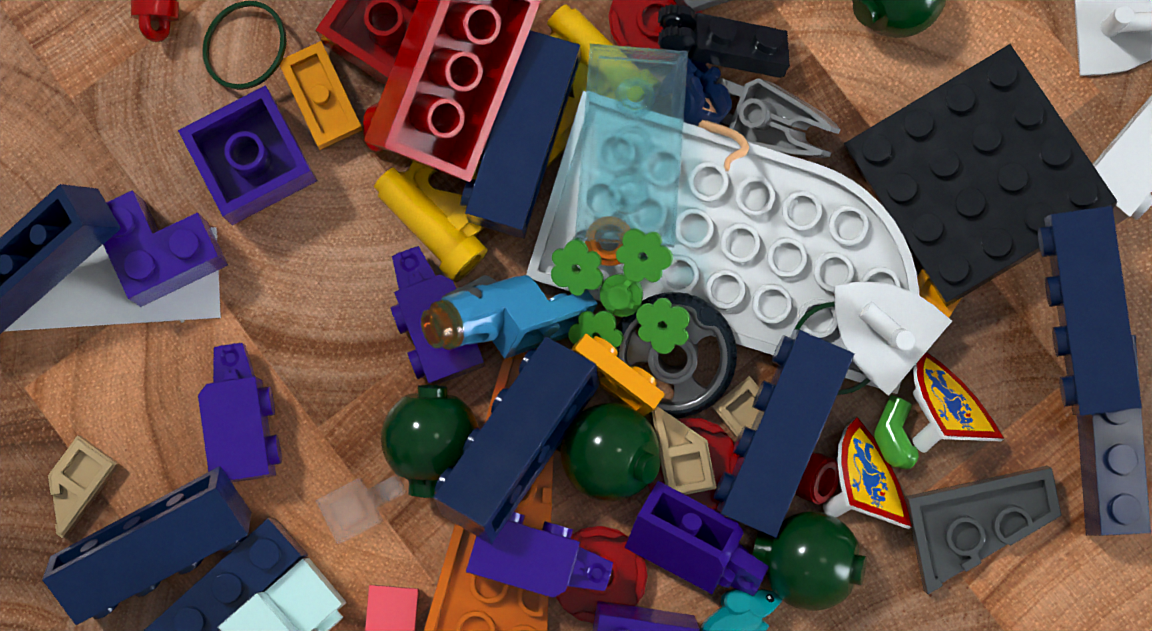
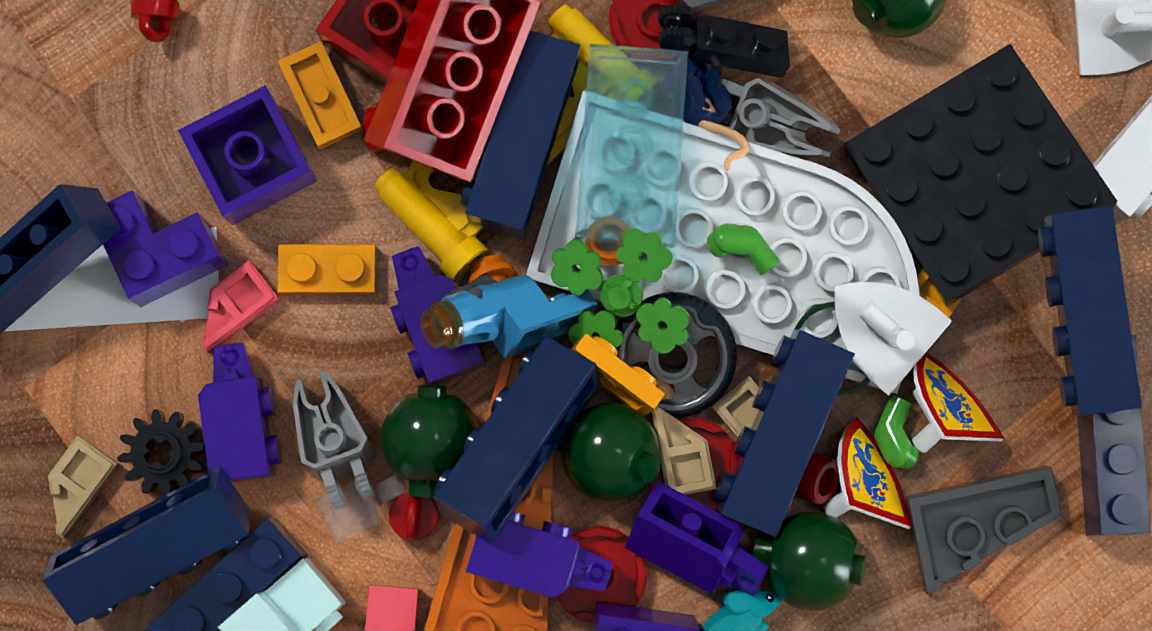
dark green piece [203,1,287,90] -> none
none -> black gear [117,409,206,495]
none -> coral tile [202,260,280,353]
none -> light orange plate [278,244,377,295]
none -> light grey hinge [293,371,376,511]
none -> red tile [389,492,438,540]
none -> orange plate [468,255,516,283]
none -> bright green arm [707,223,780,276]

